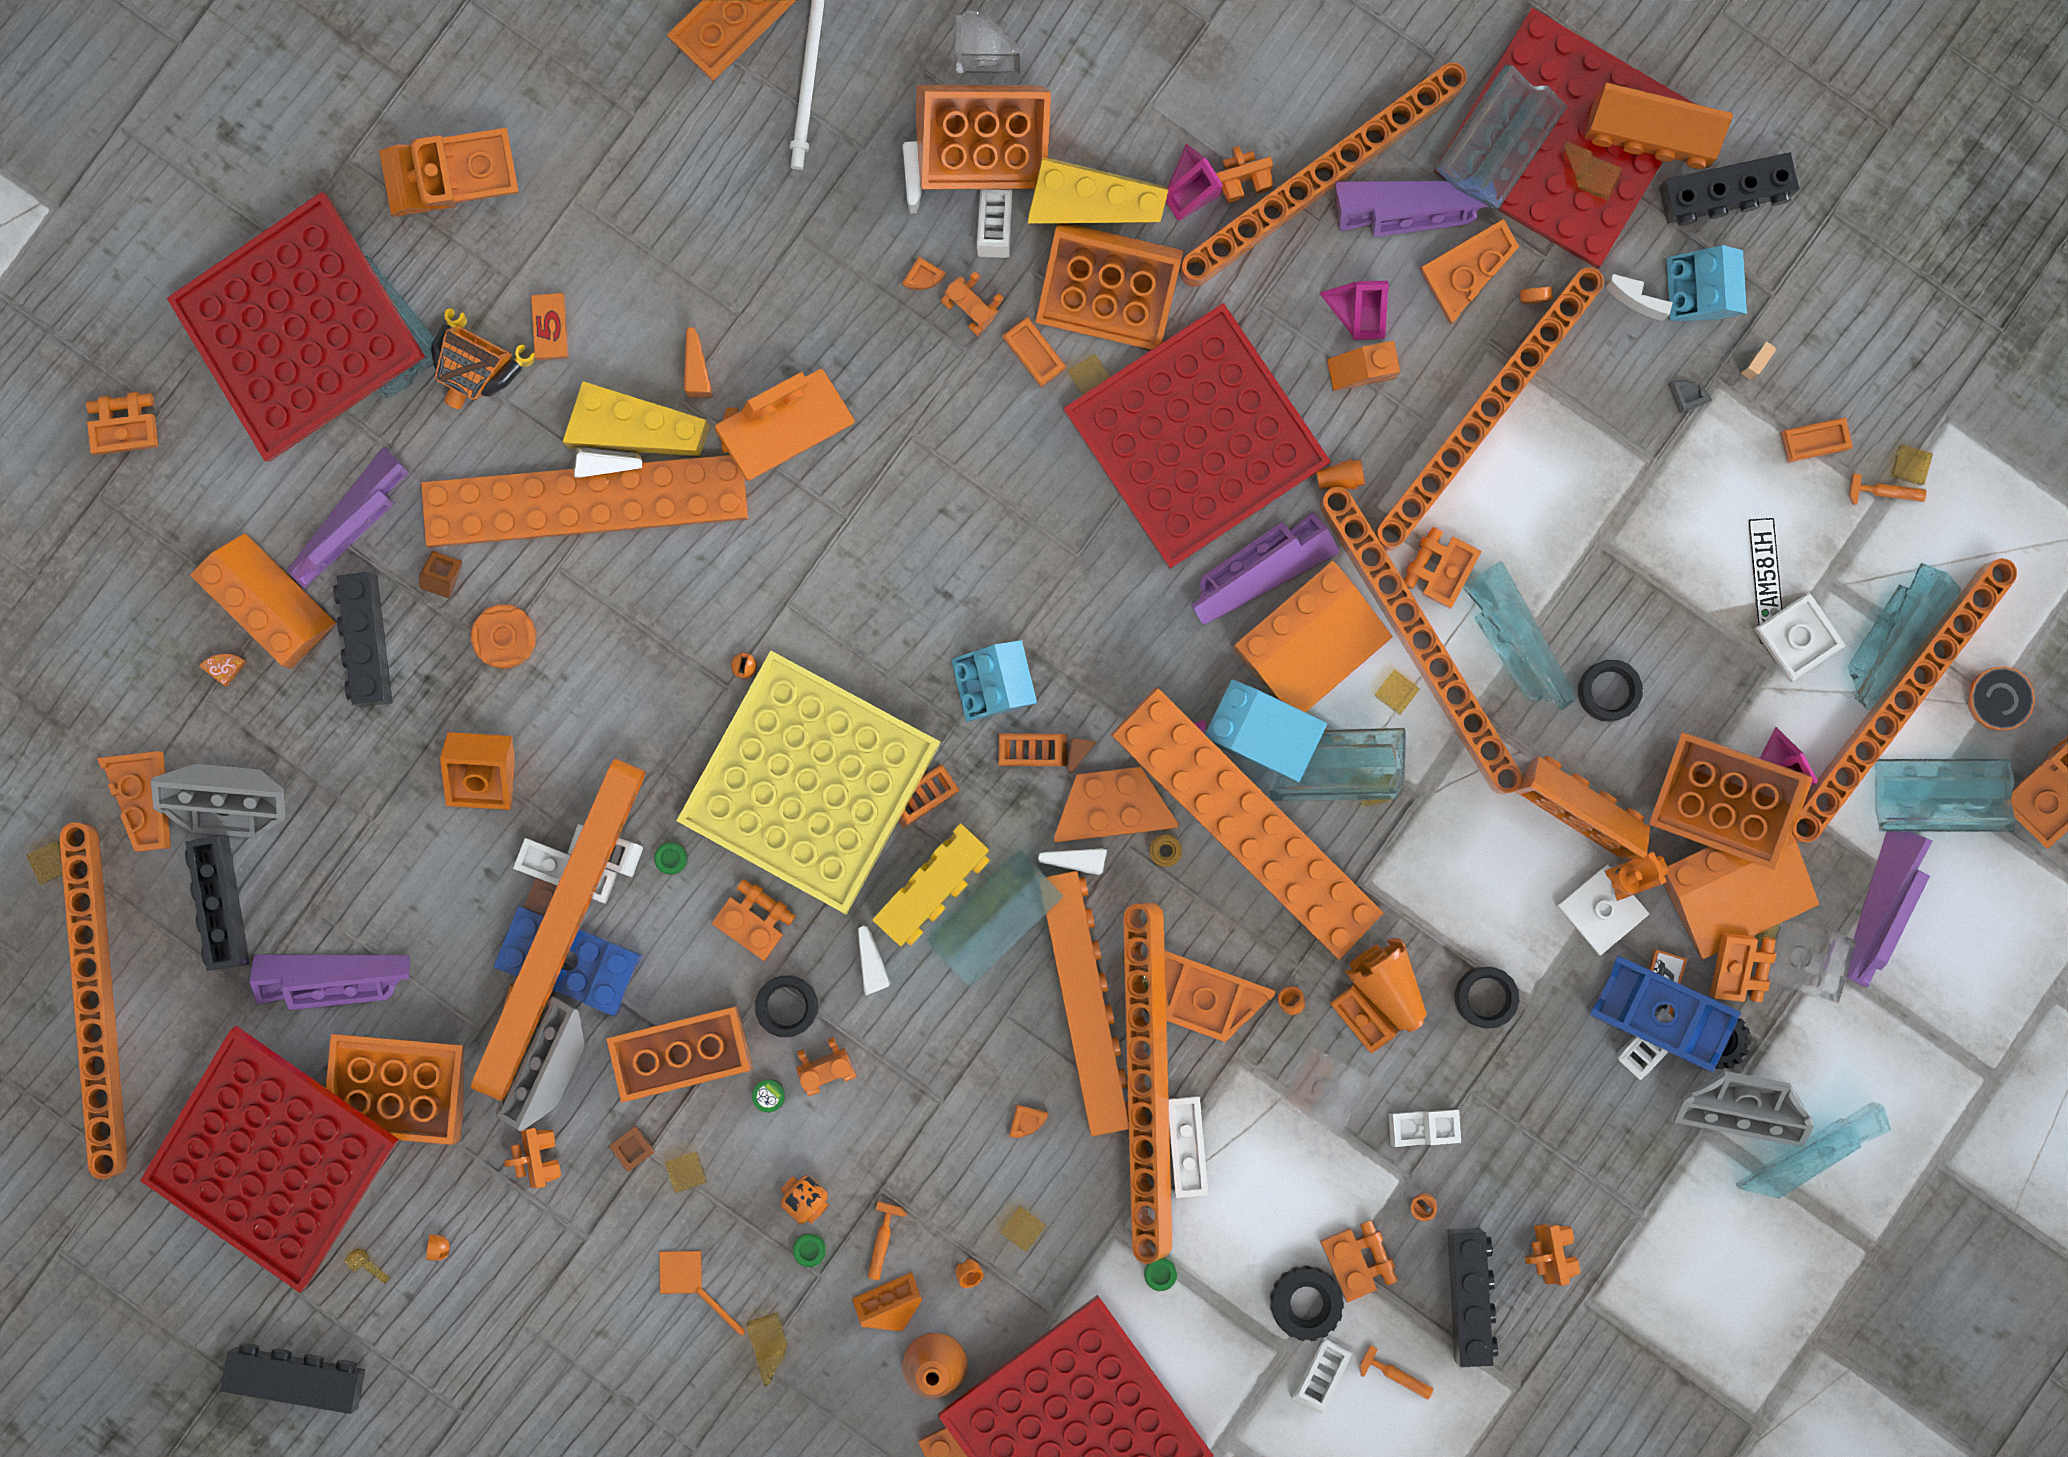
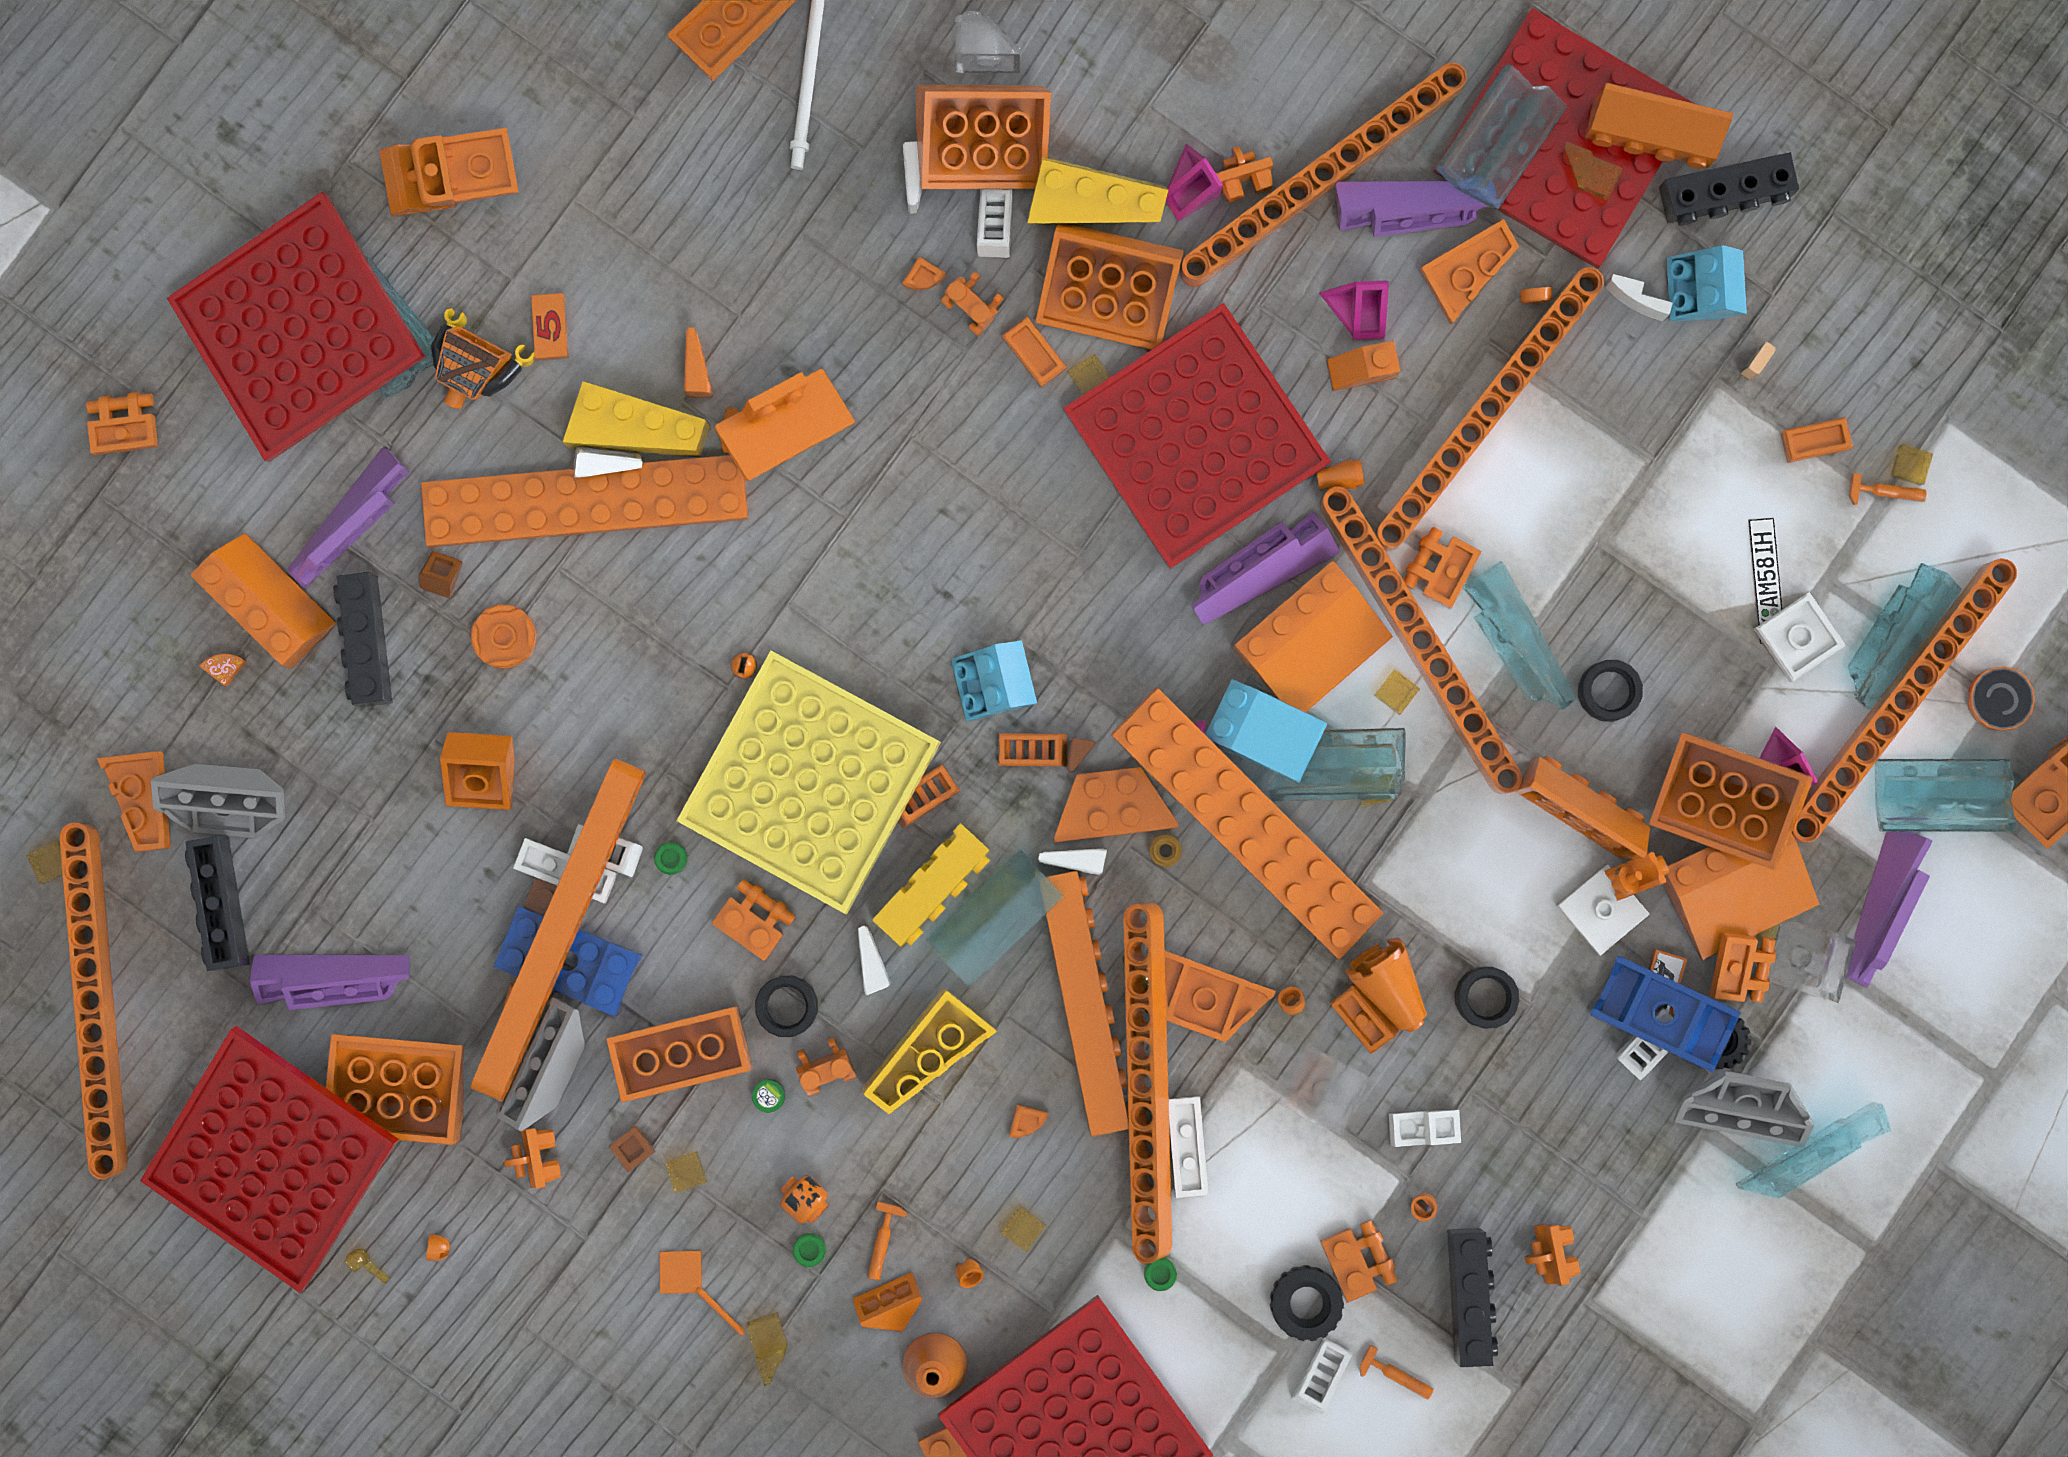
black brick [220,1343,366,1414] -> none
dark grey tile [1668,380,1712,413] -> none
none -> yellow wedge [862,987,997,1114]

